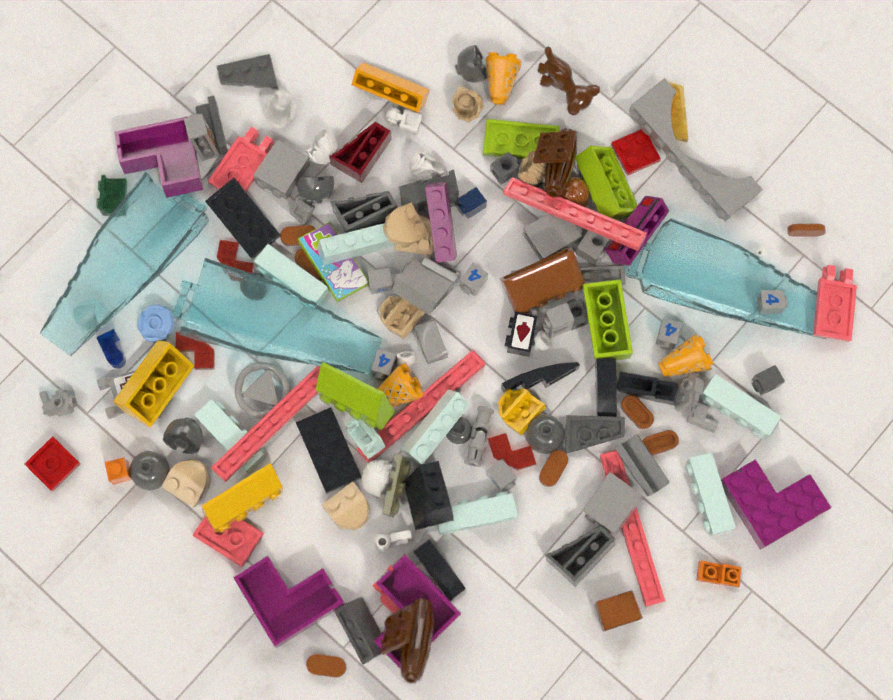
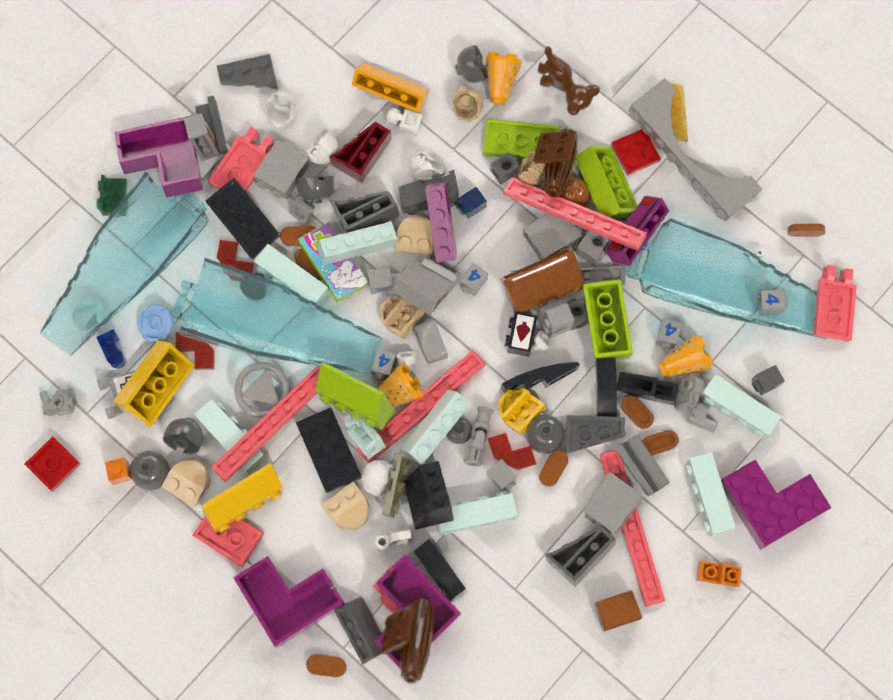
tan slope [383,203,429,248] -> none

